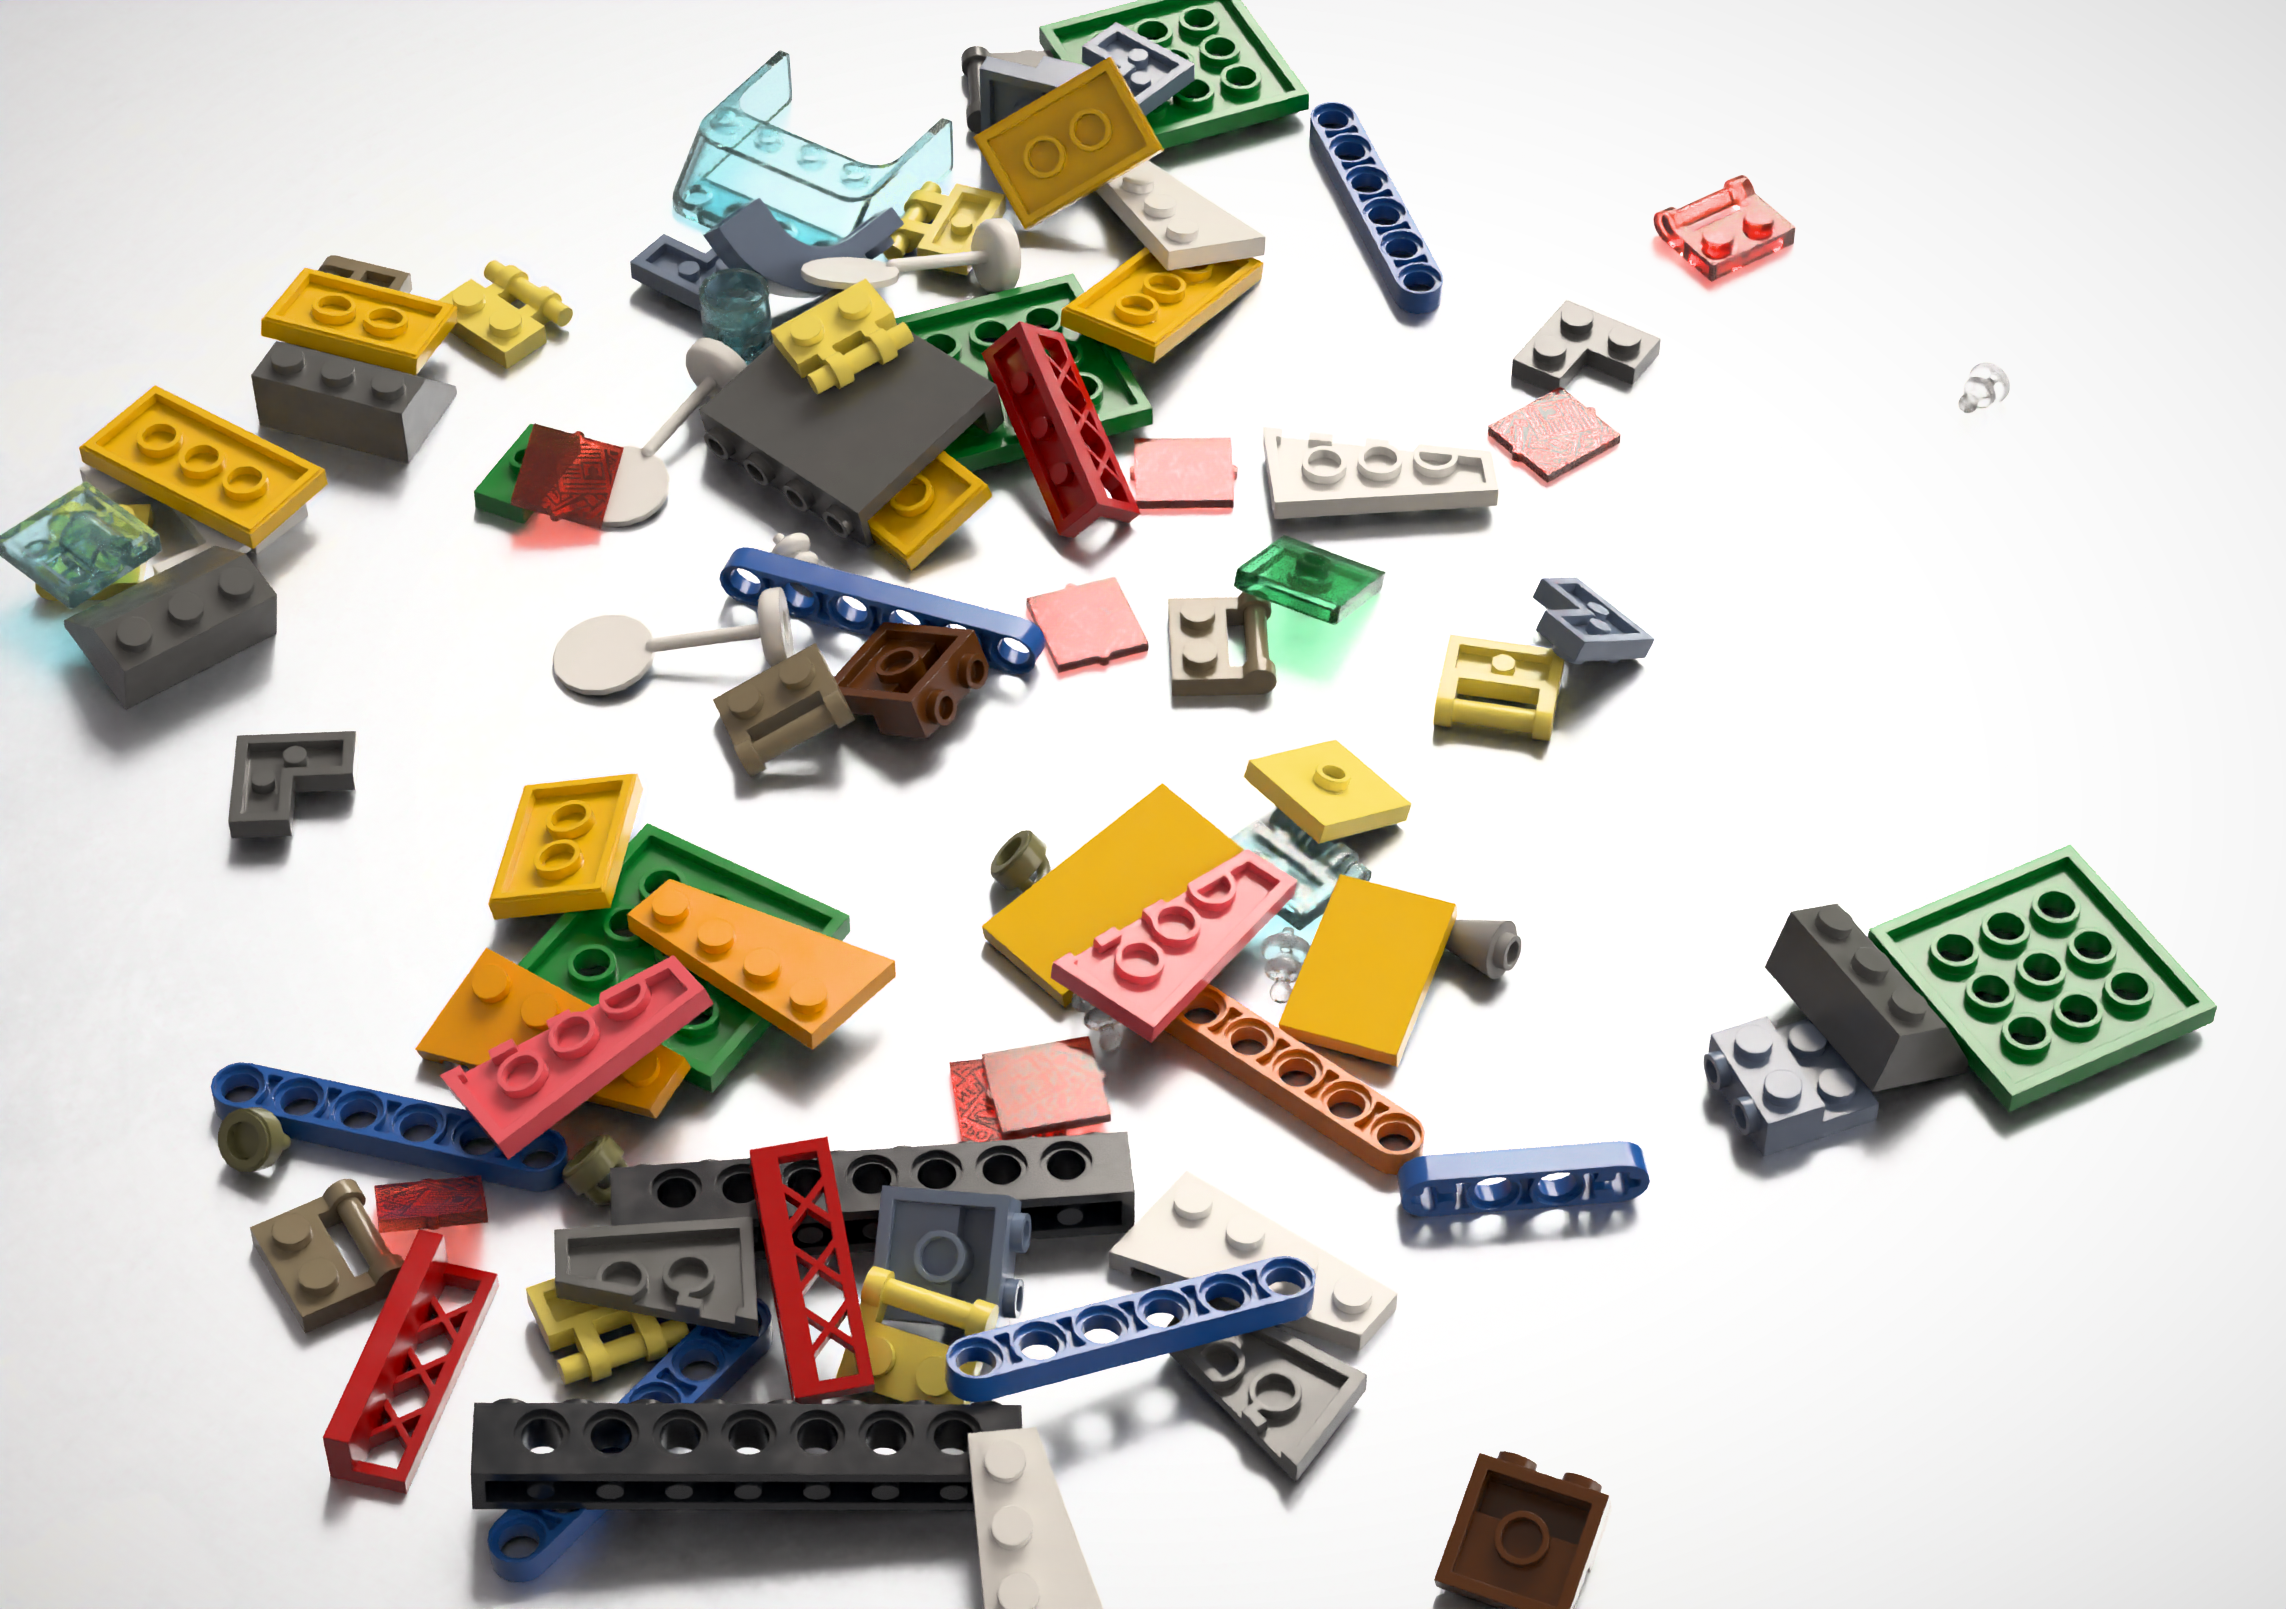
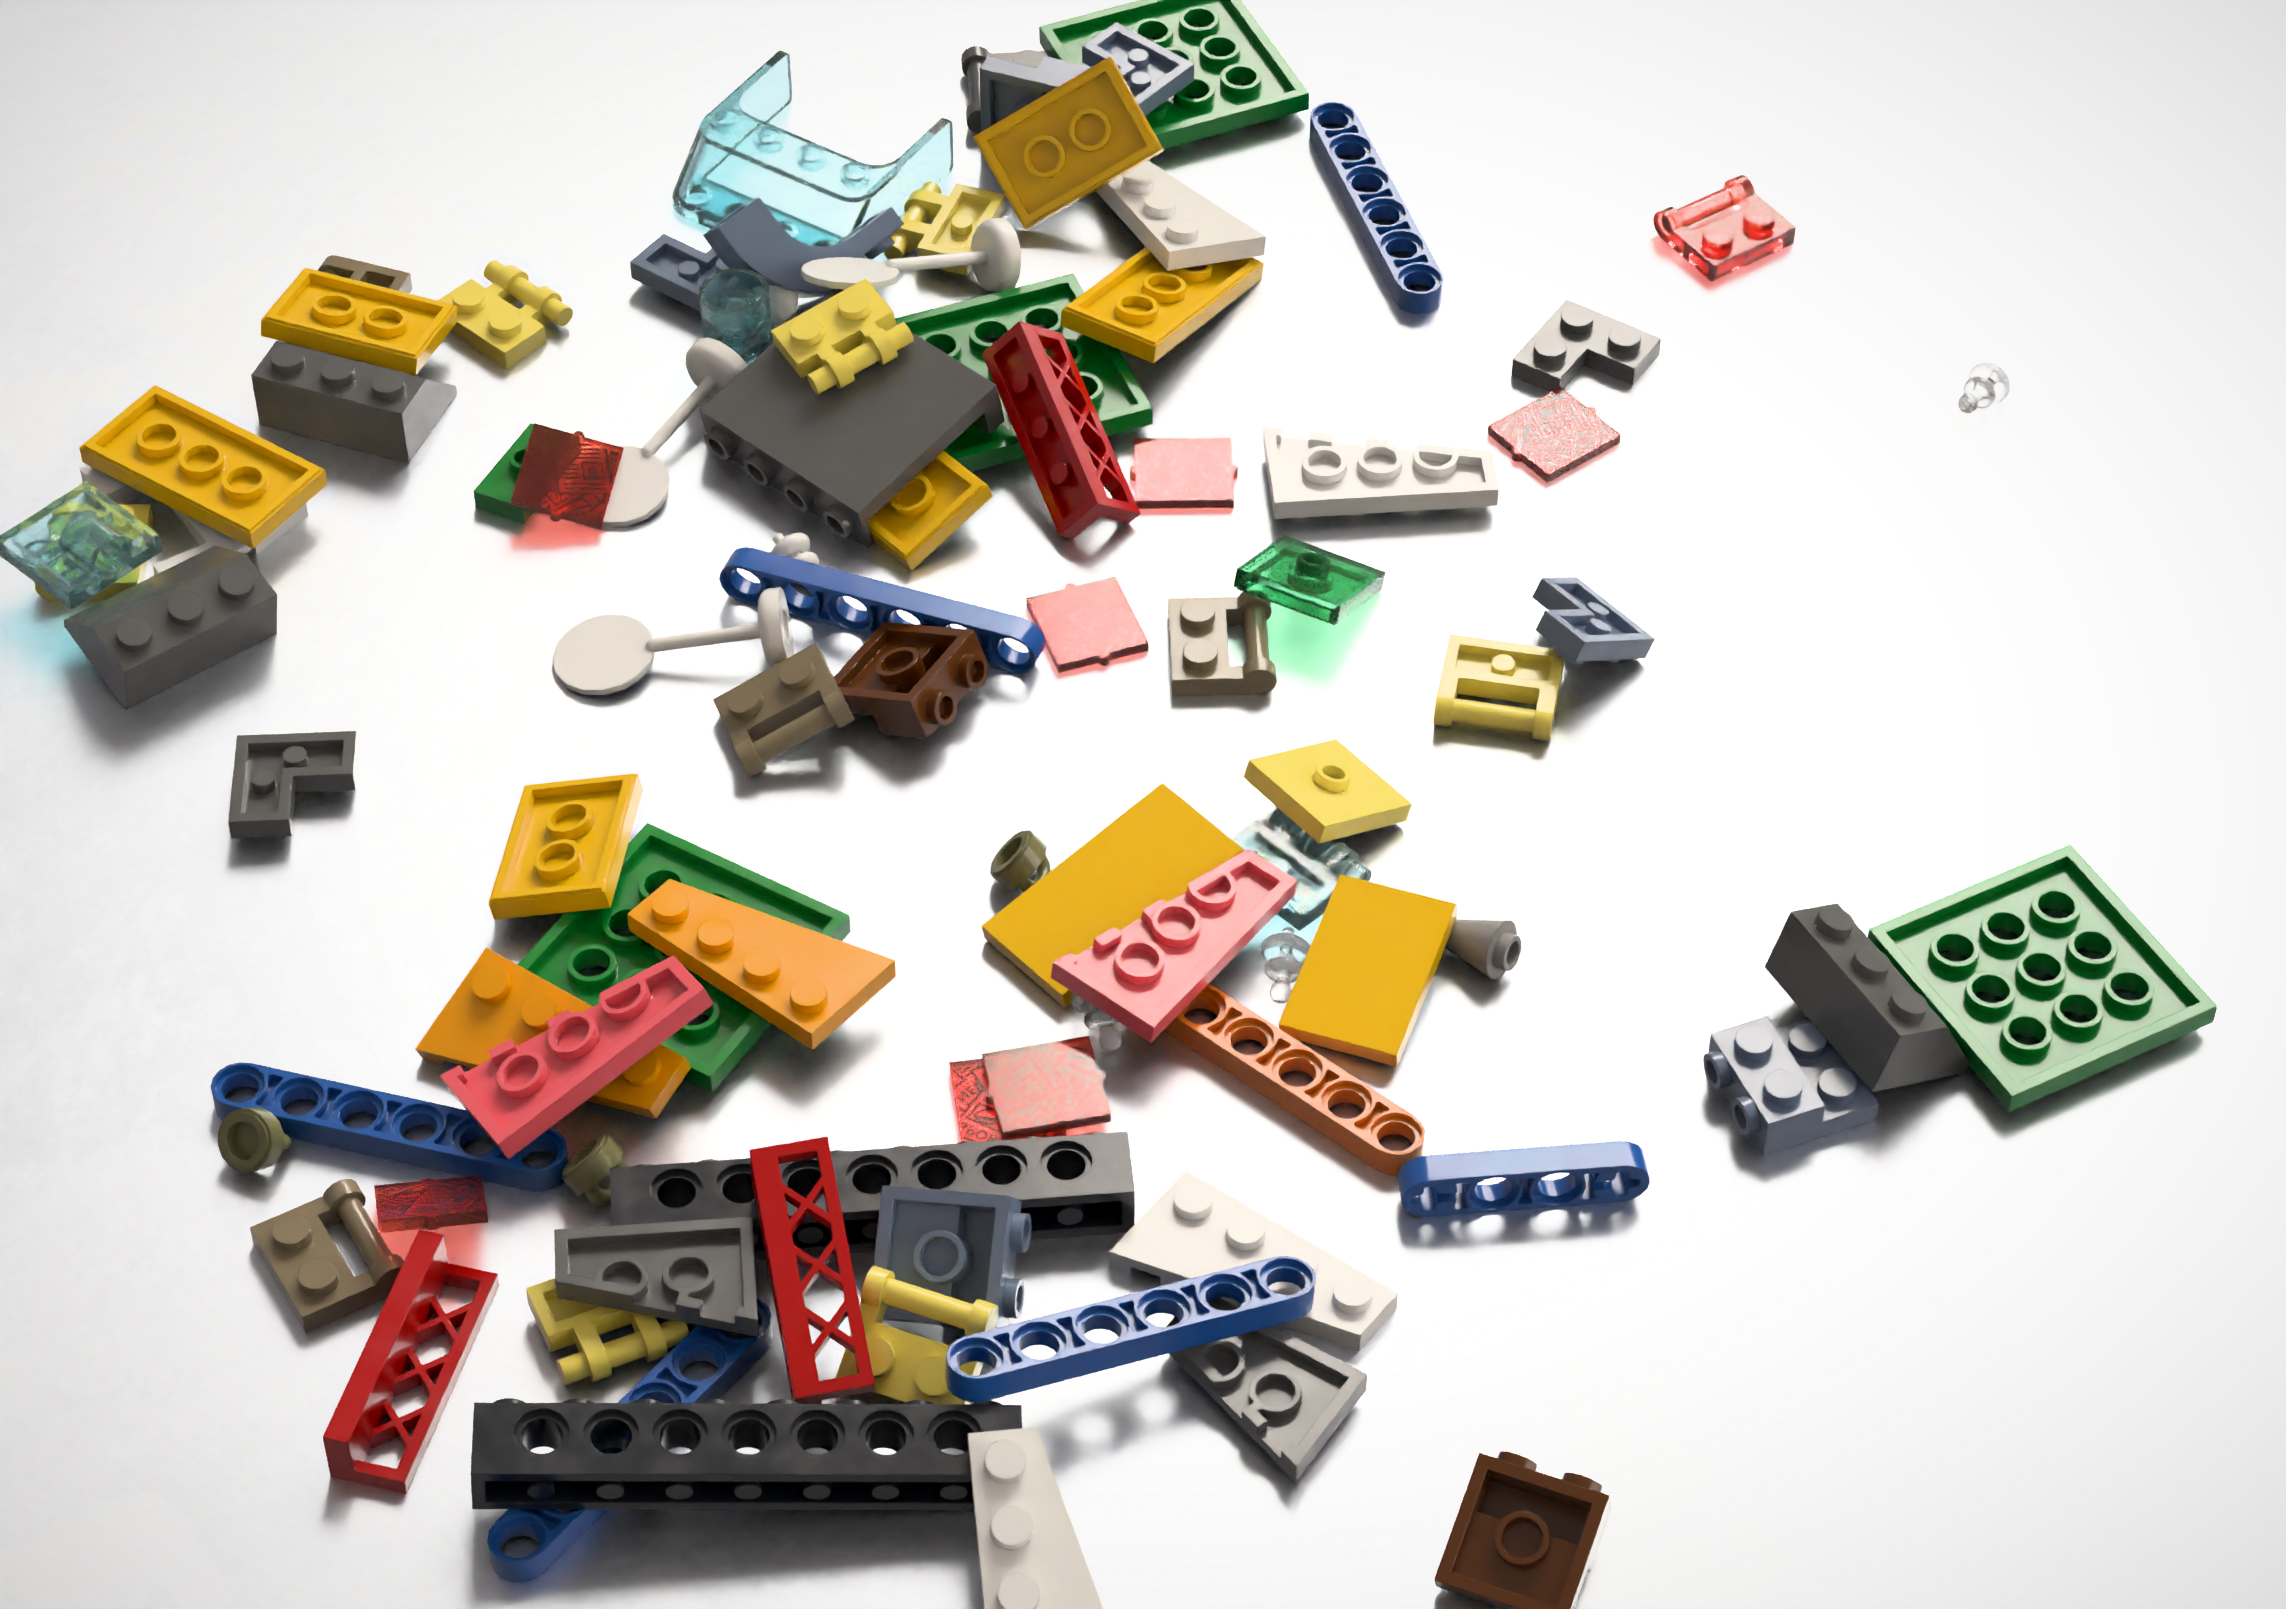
none -> white hinge [754,285,799,327]

